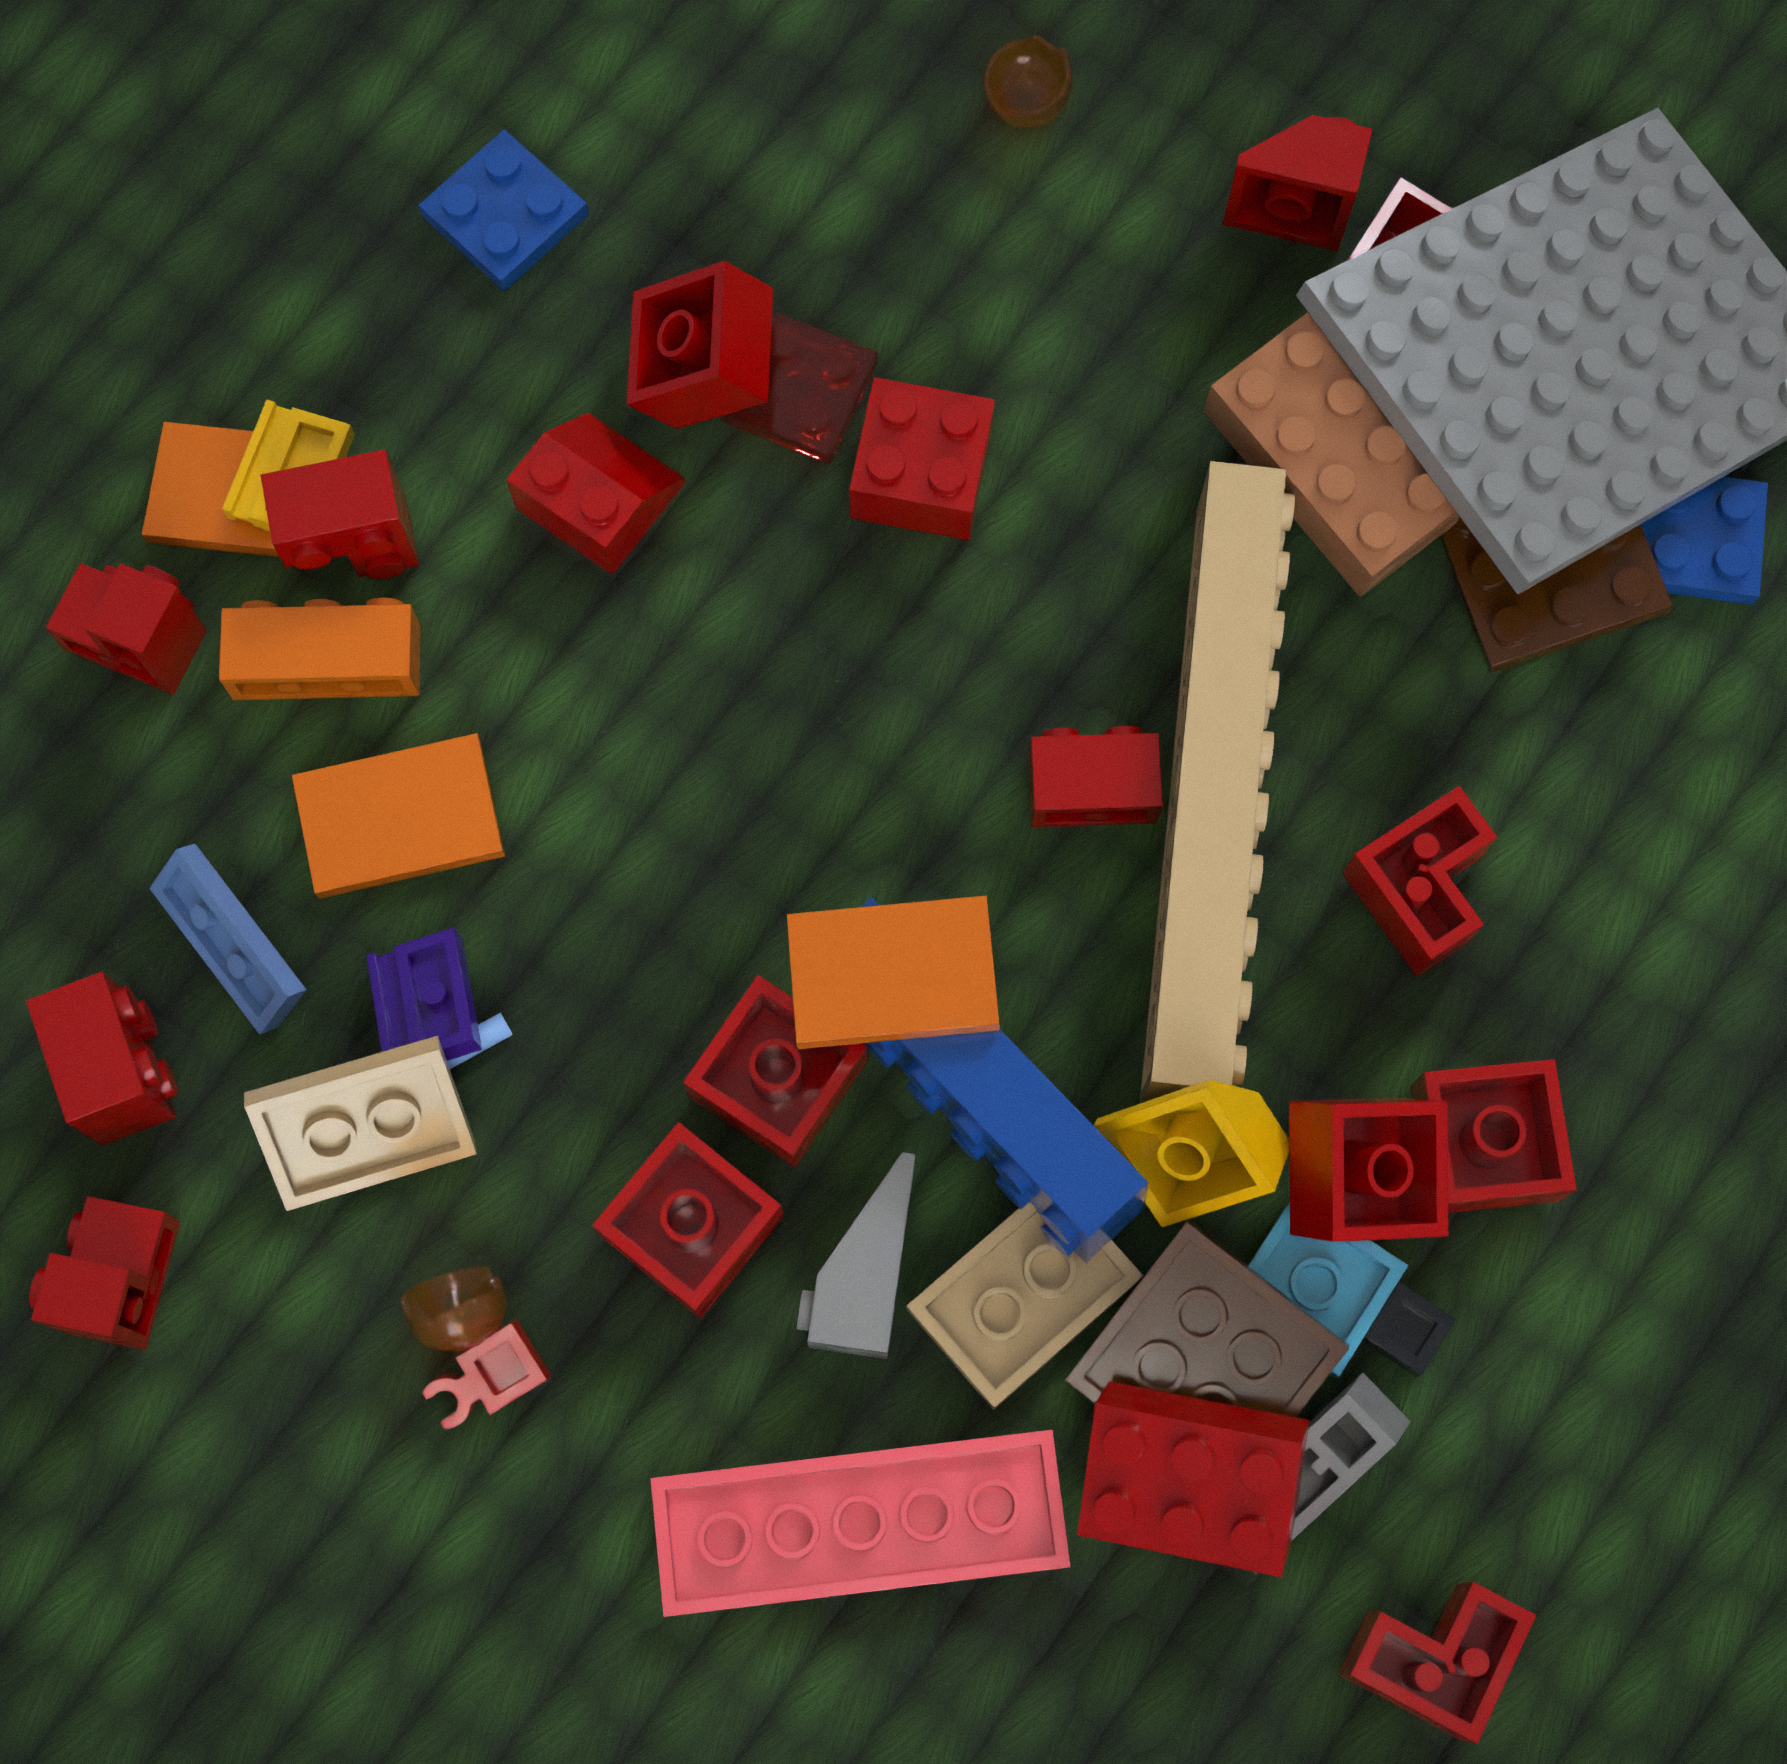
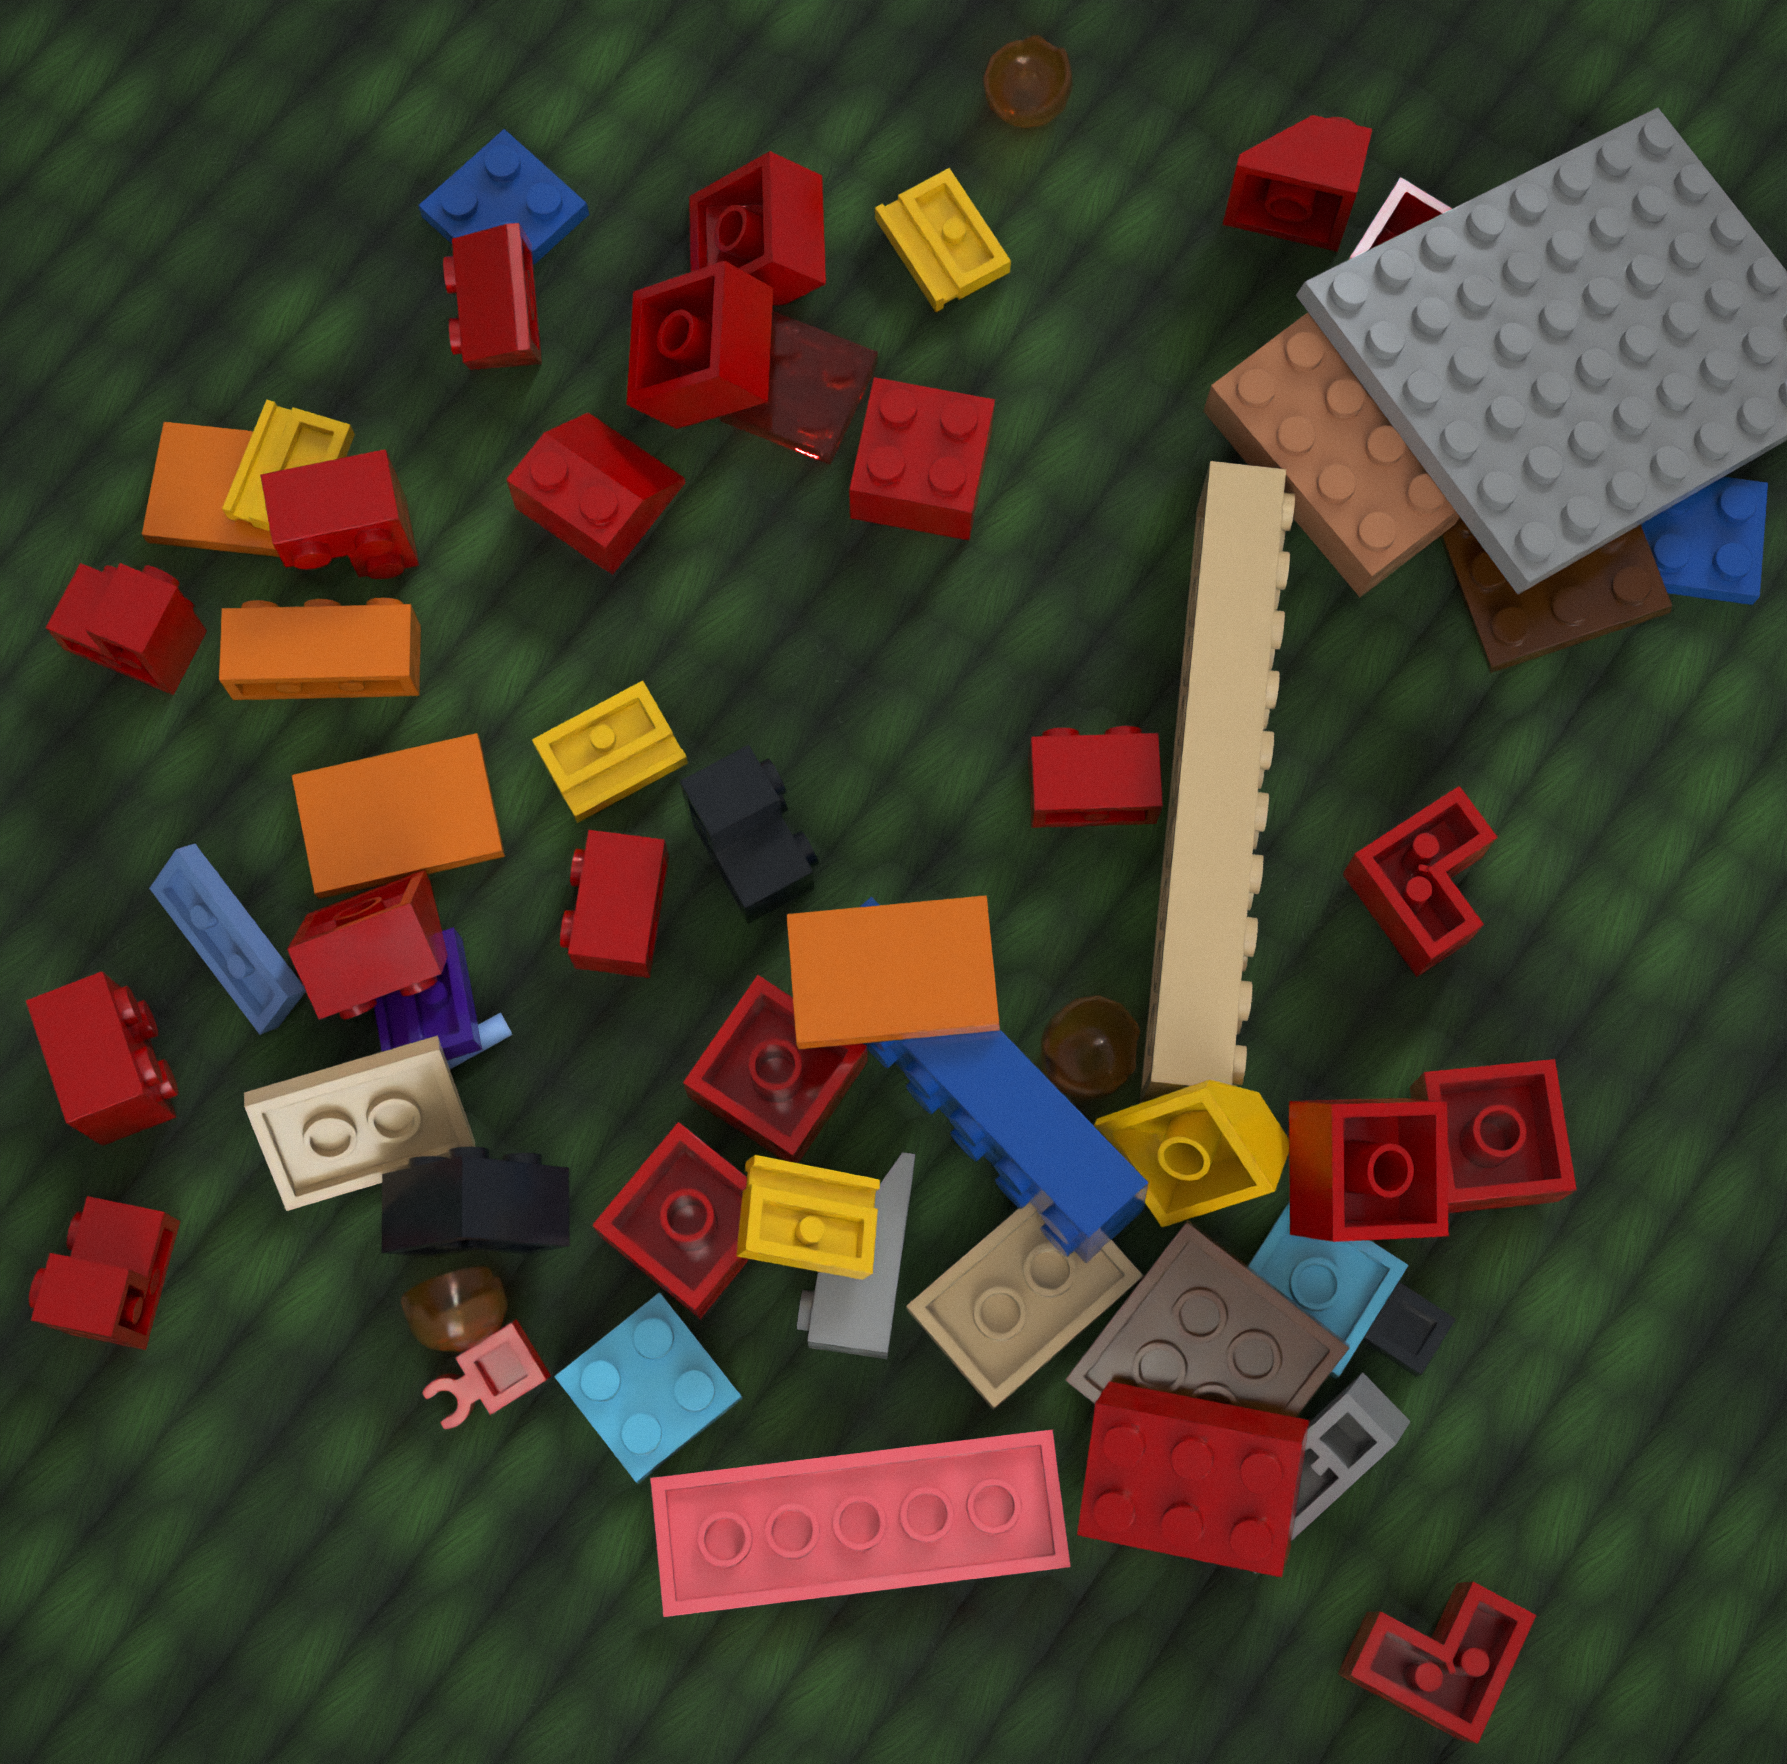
none -> red slope [287,869,448,1020]
none -> black brick [381,1147,570,1258]
none -> red slope [443,223,542,370]
none -> yellow plate [532,680,688,823]
none -> medium azure plate [554,1292,743,1484]
none -> red brick [560,830,669,978]
none -> black brick [680,745,819,924]
none -> red slope [689,151,826,305]
none -> yellow plate [736,1155,880,1280]
none -> yellow plate [875,168,1011,312]
none -> clear orange hair [1040,995,1141,1101]

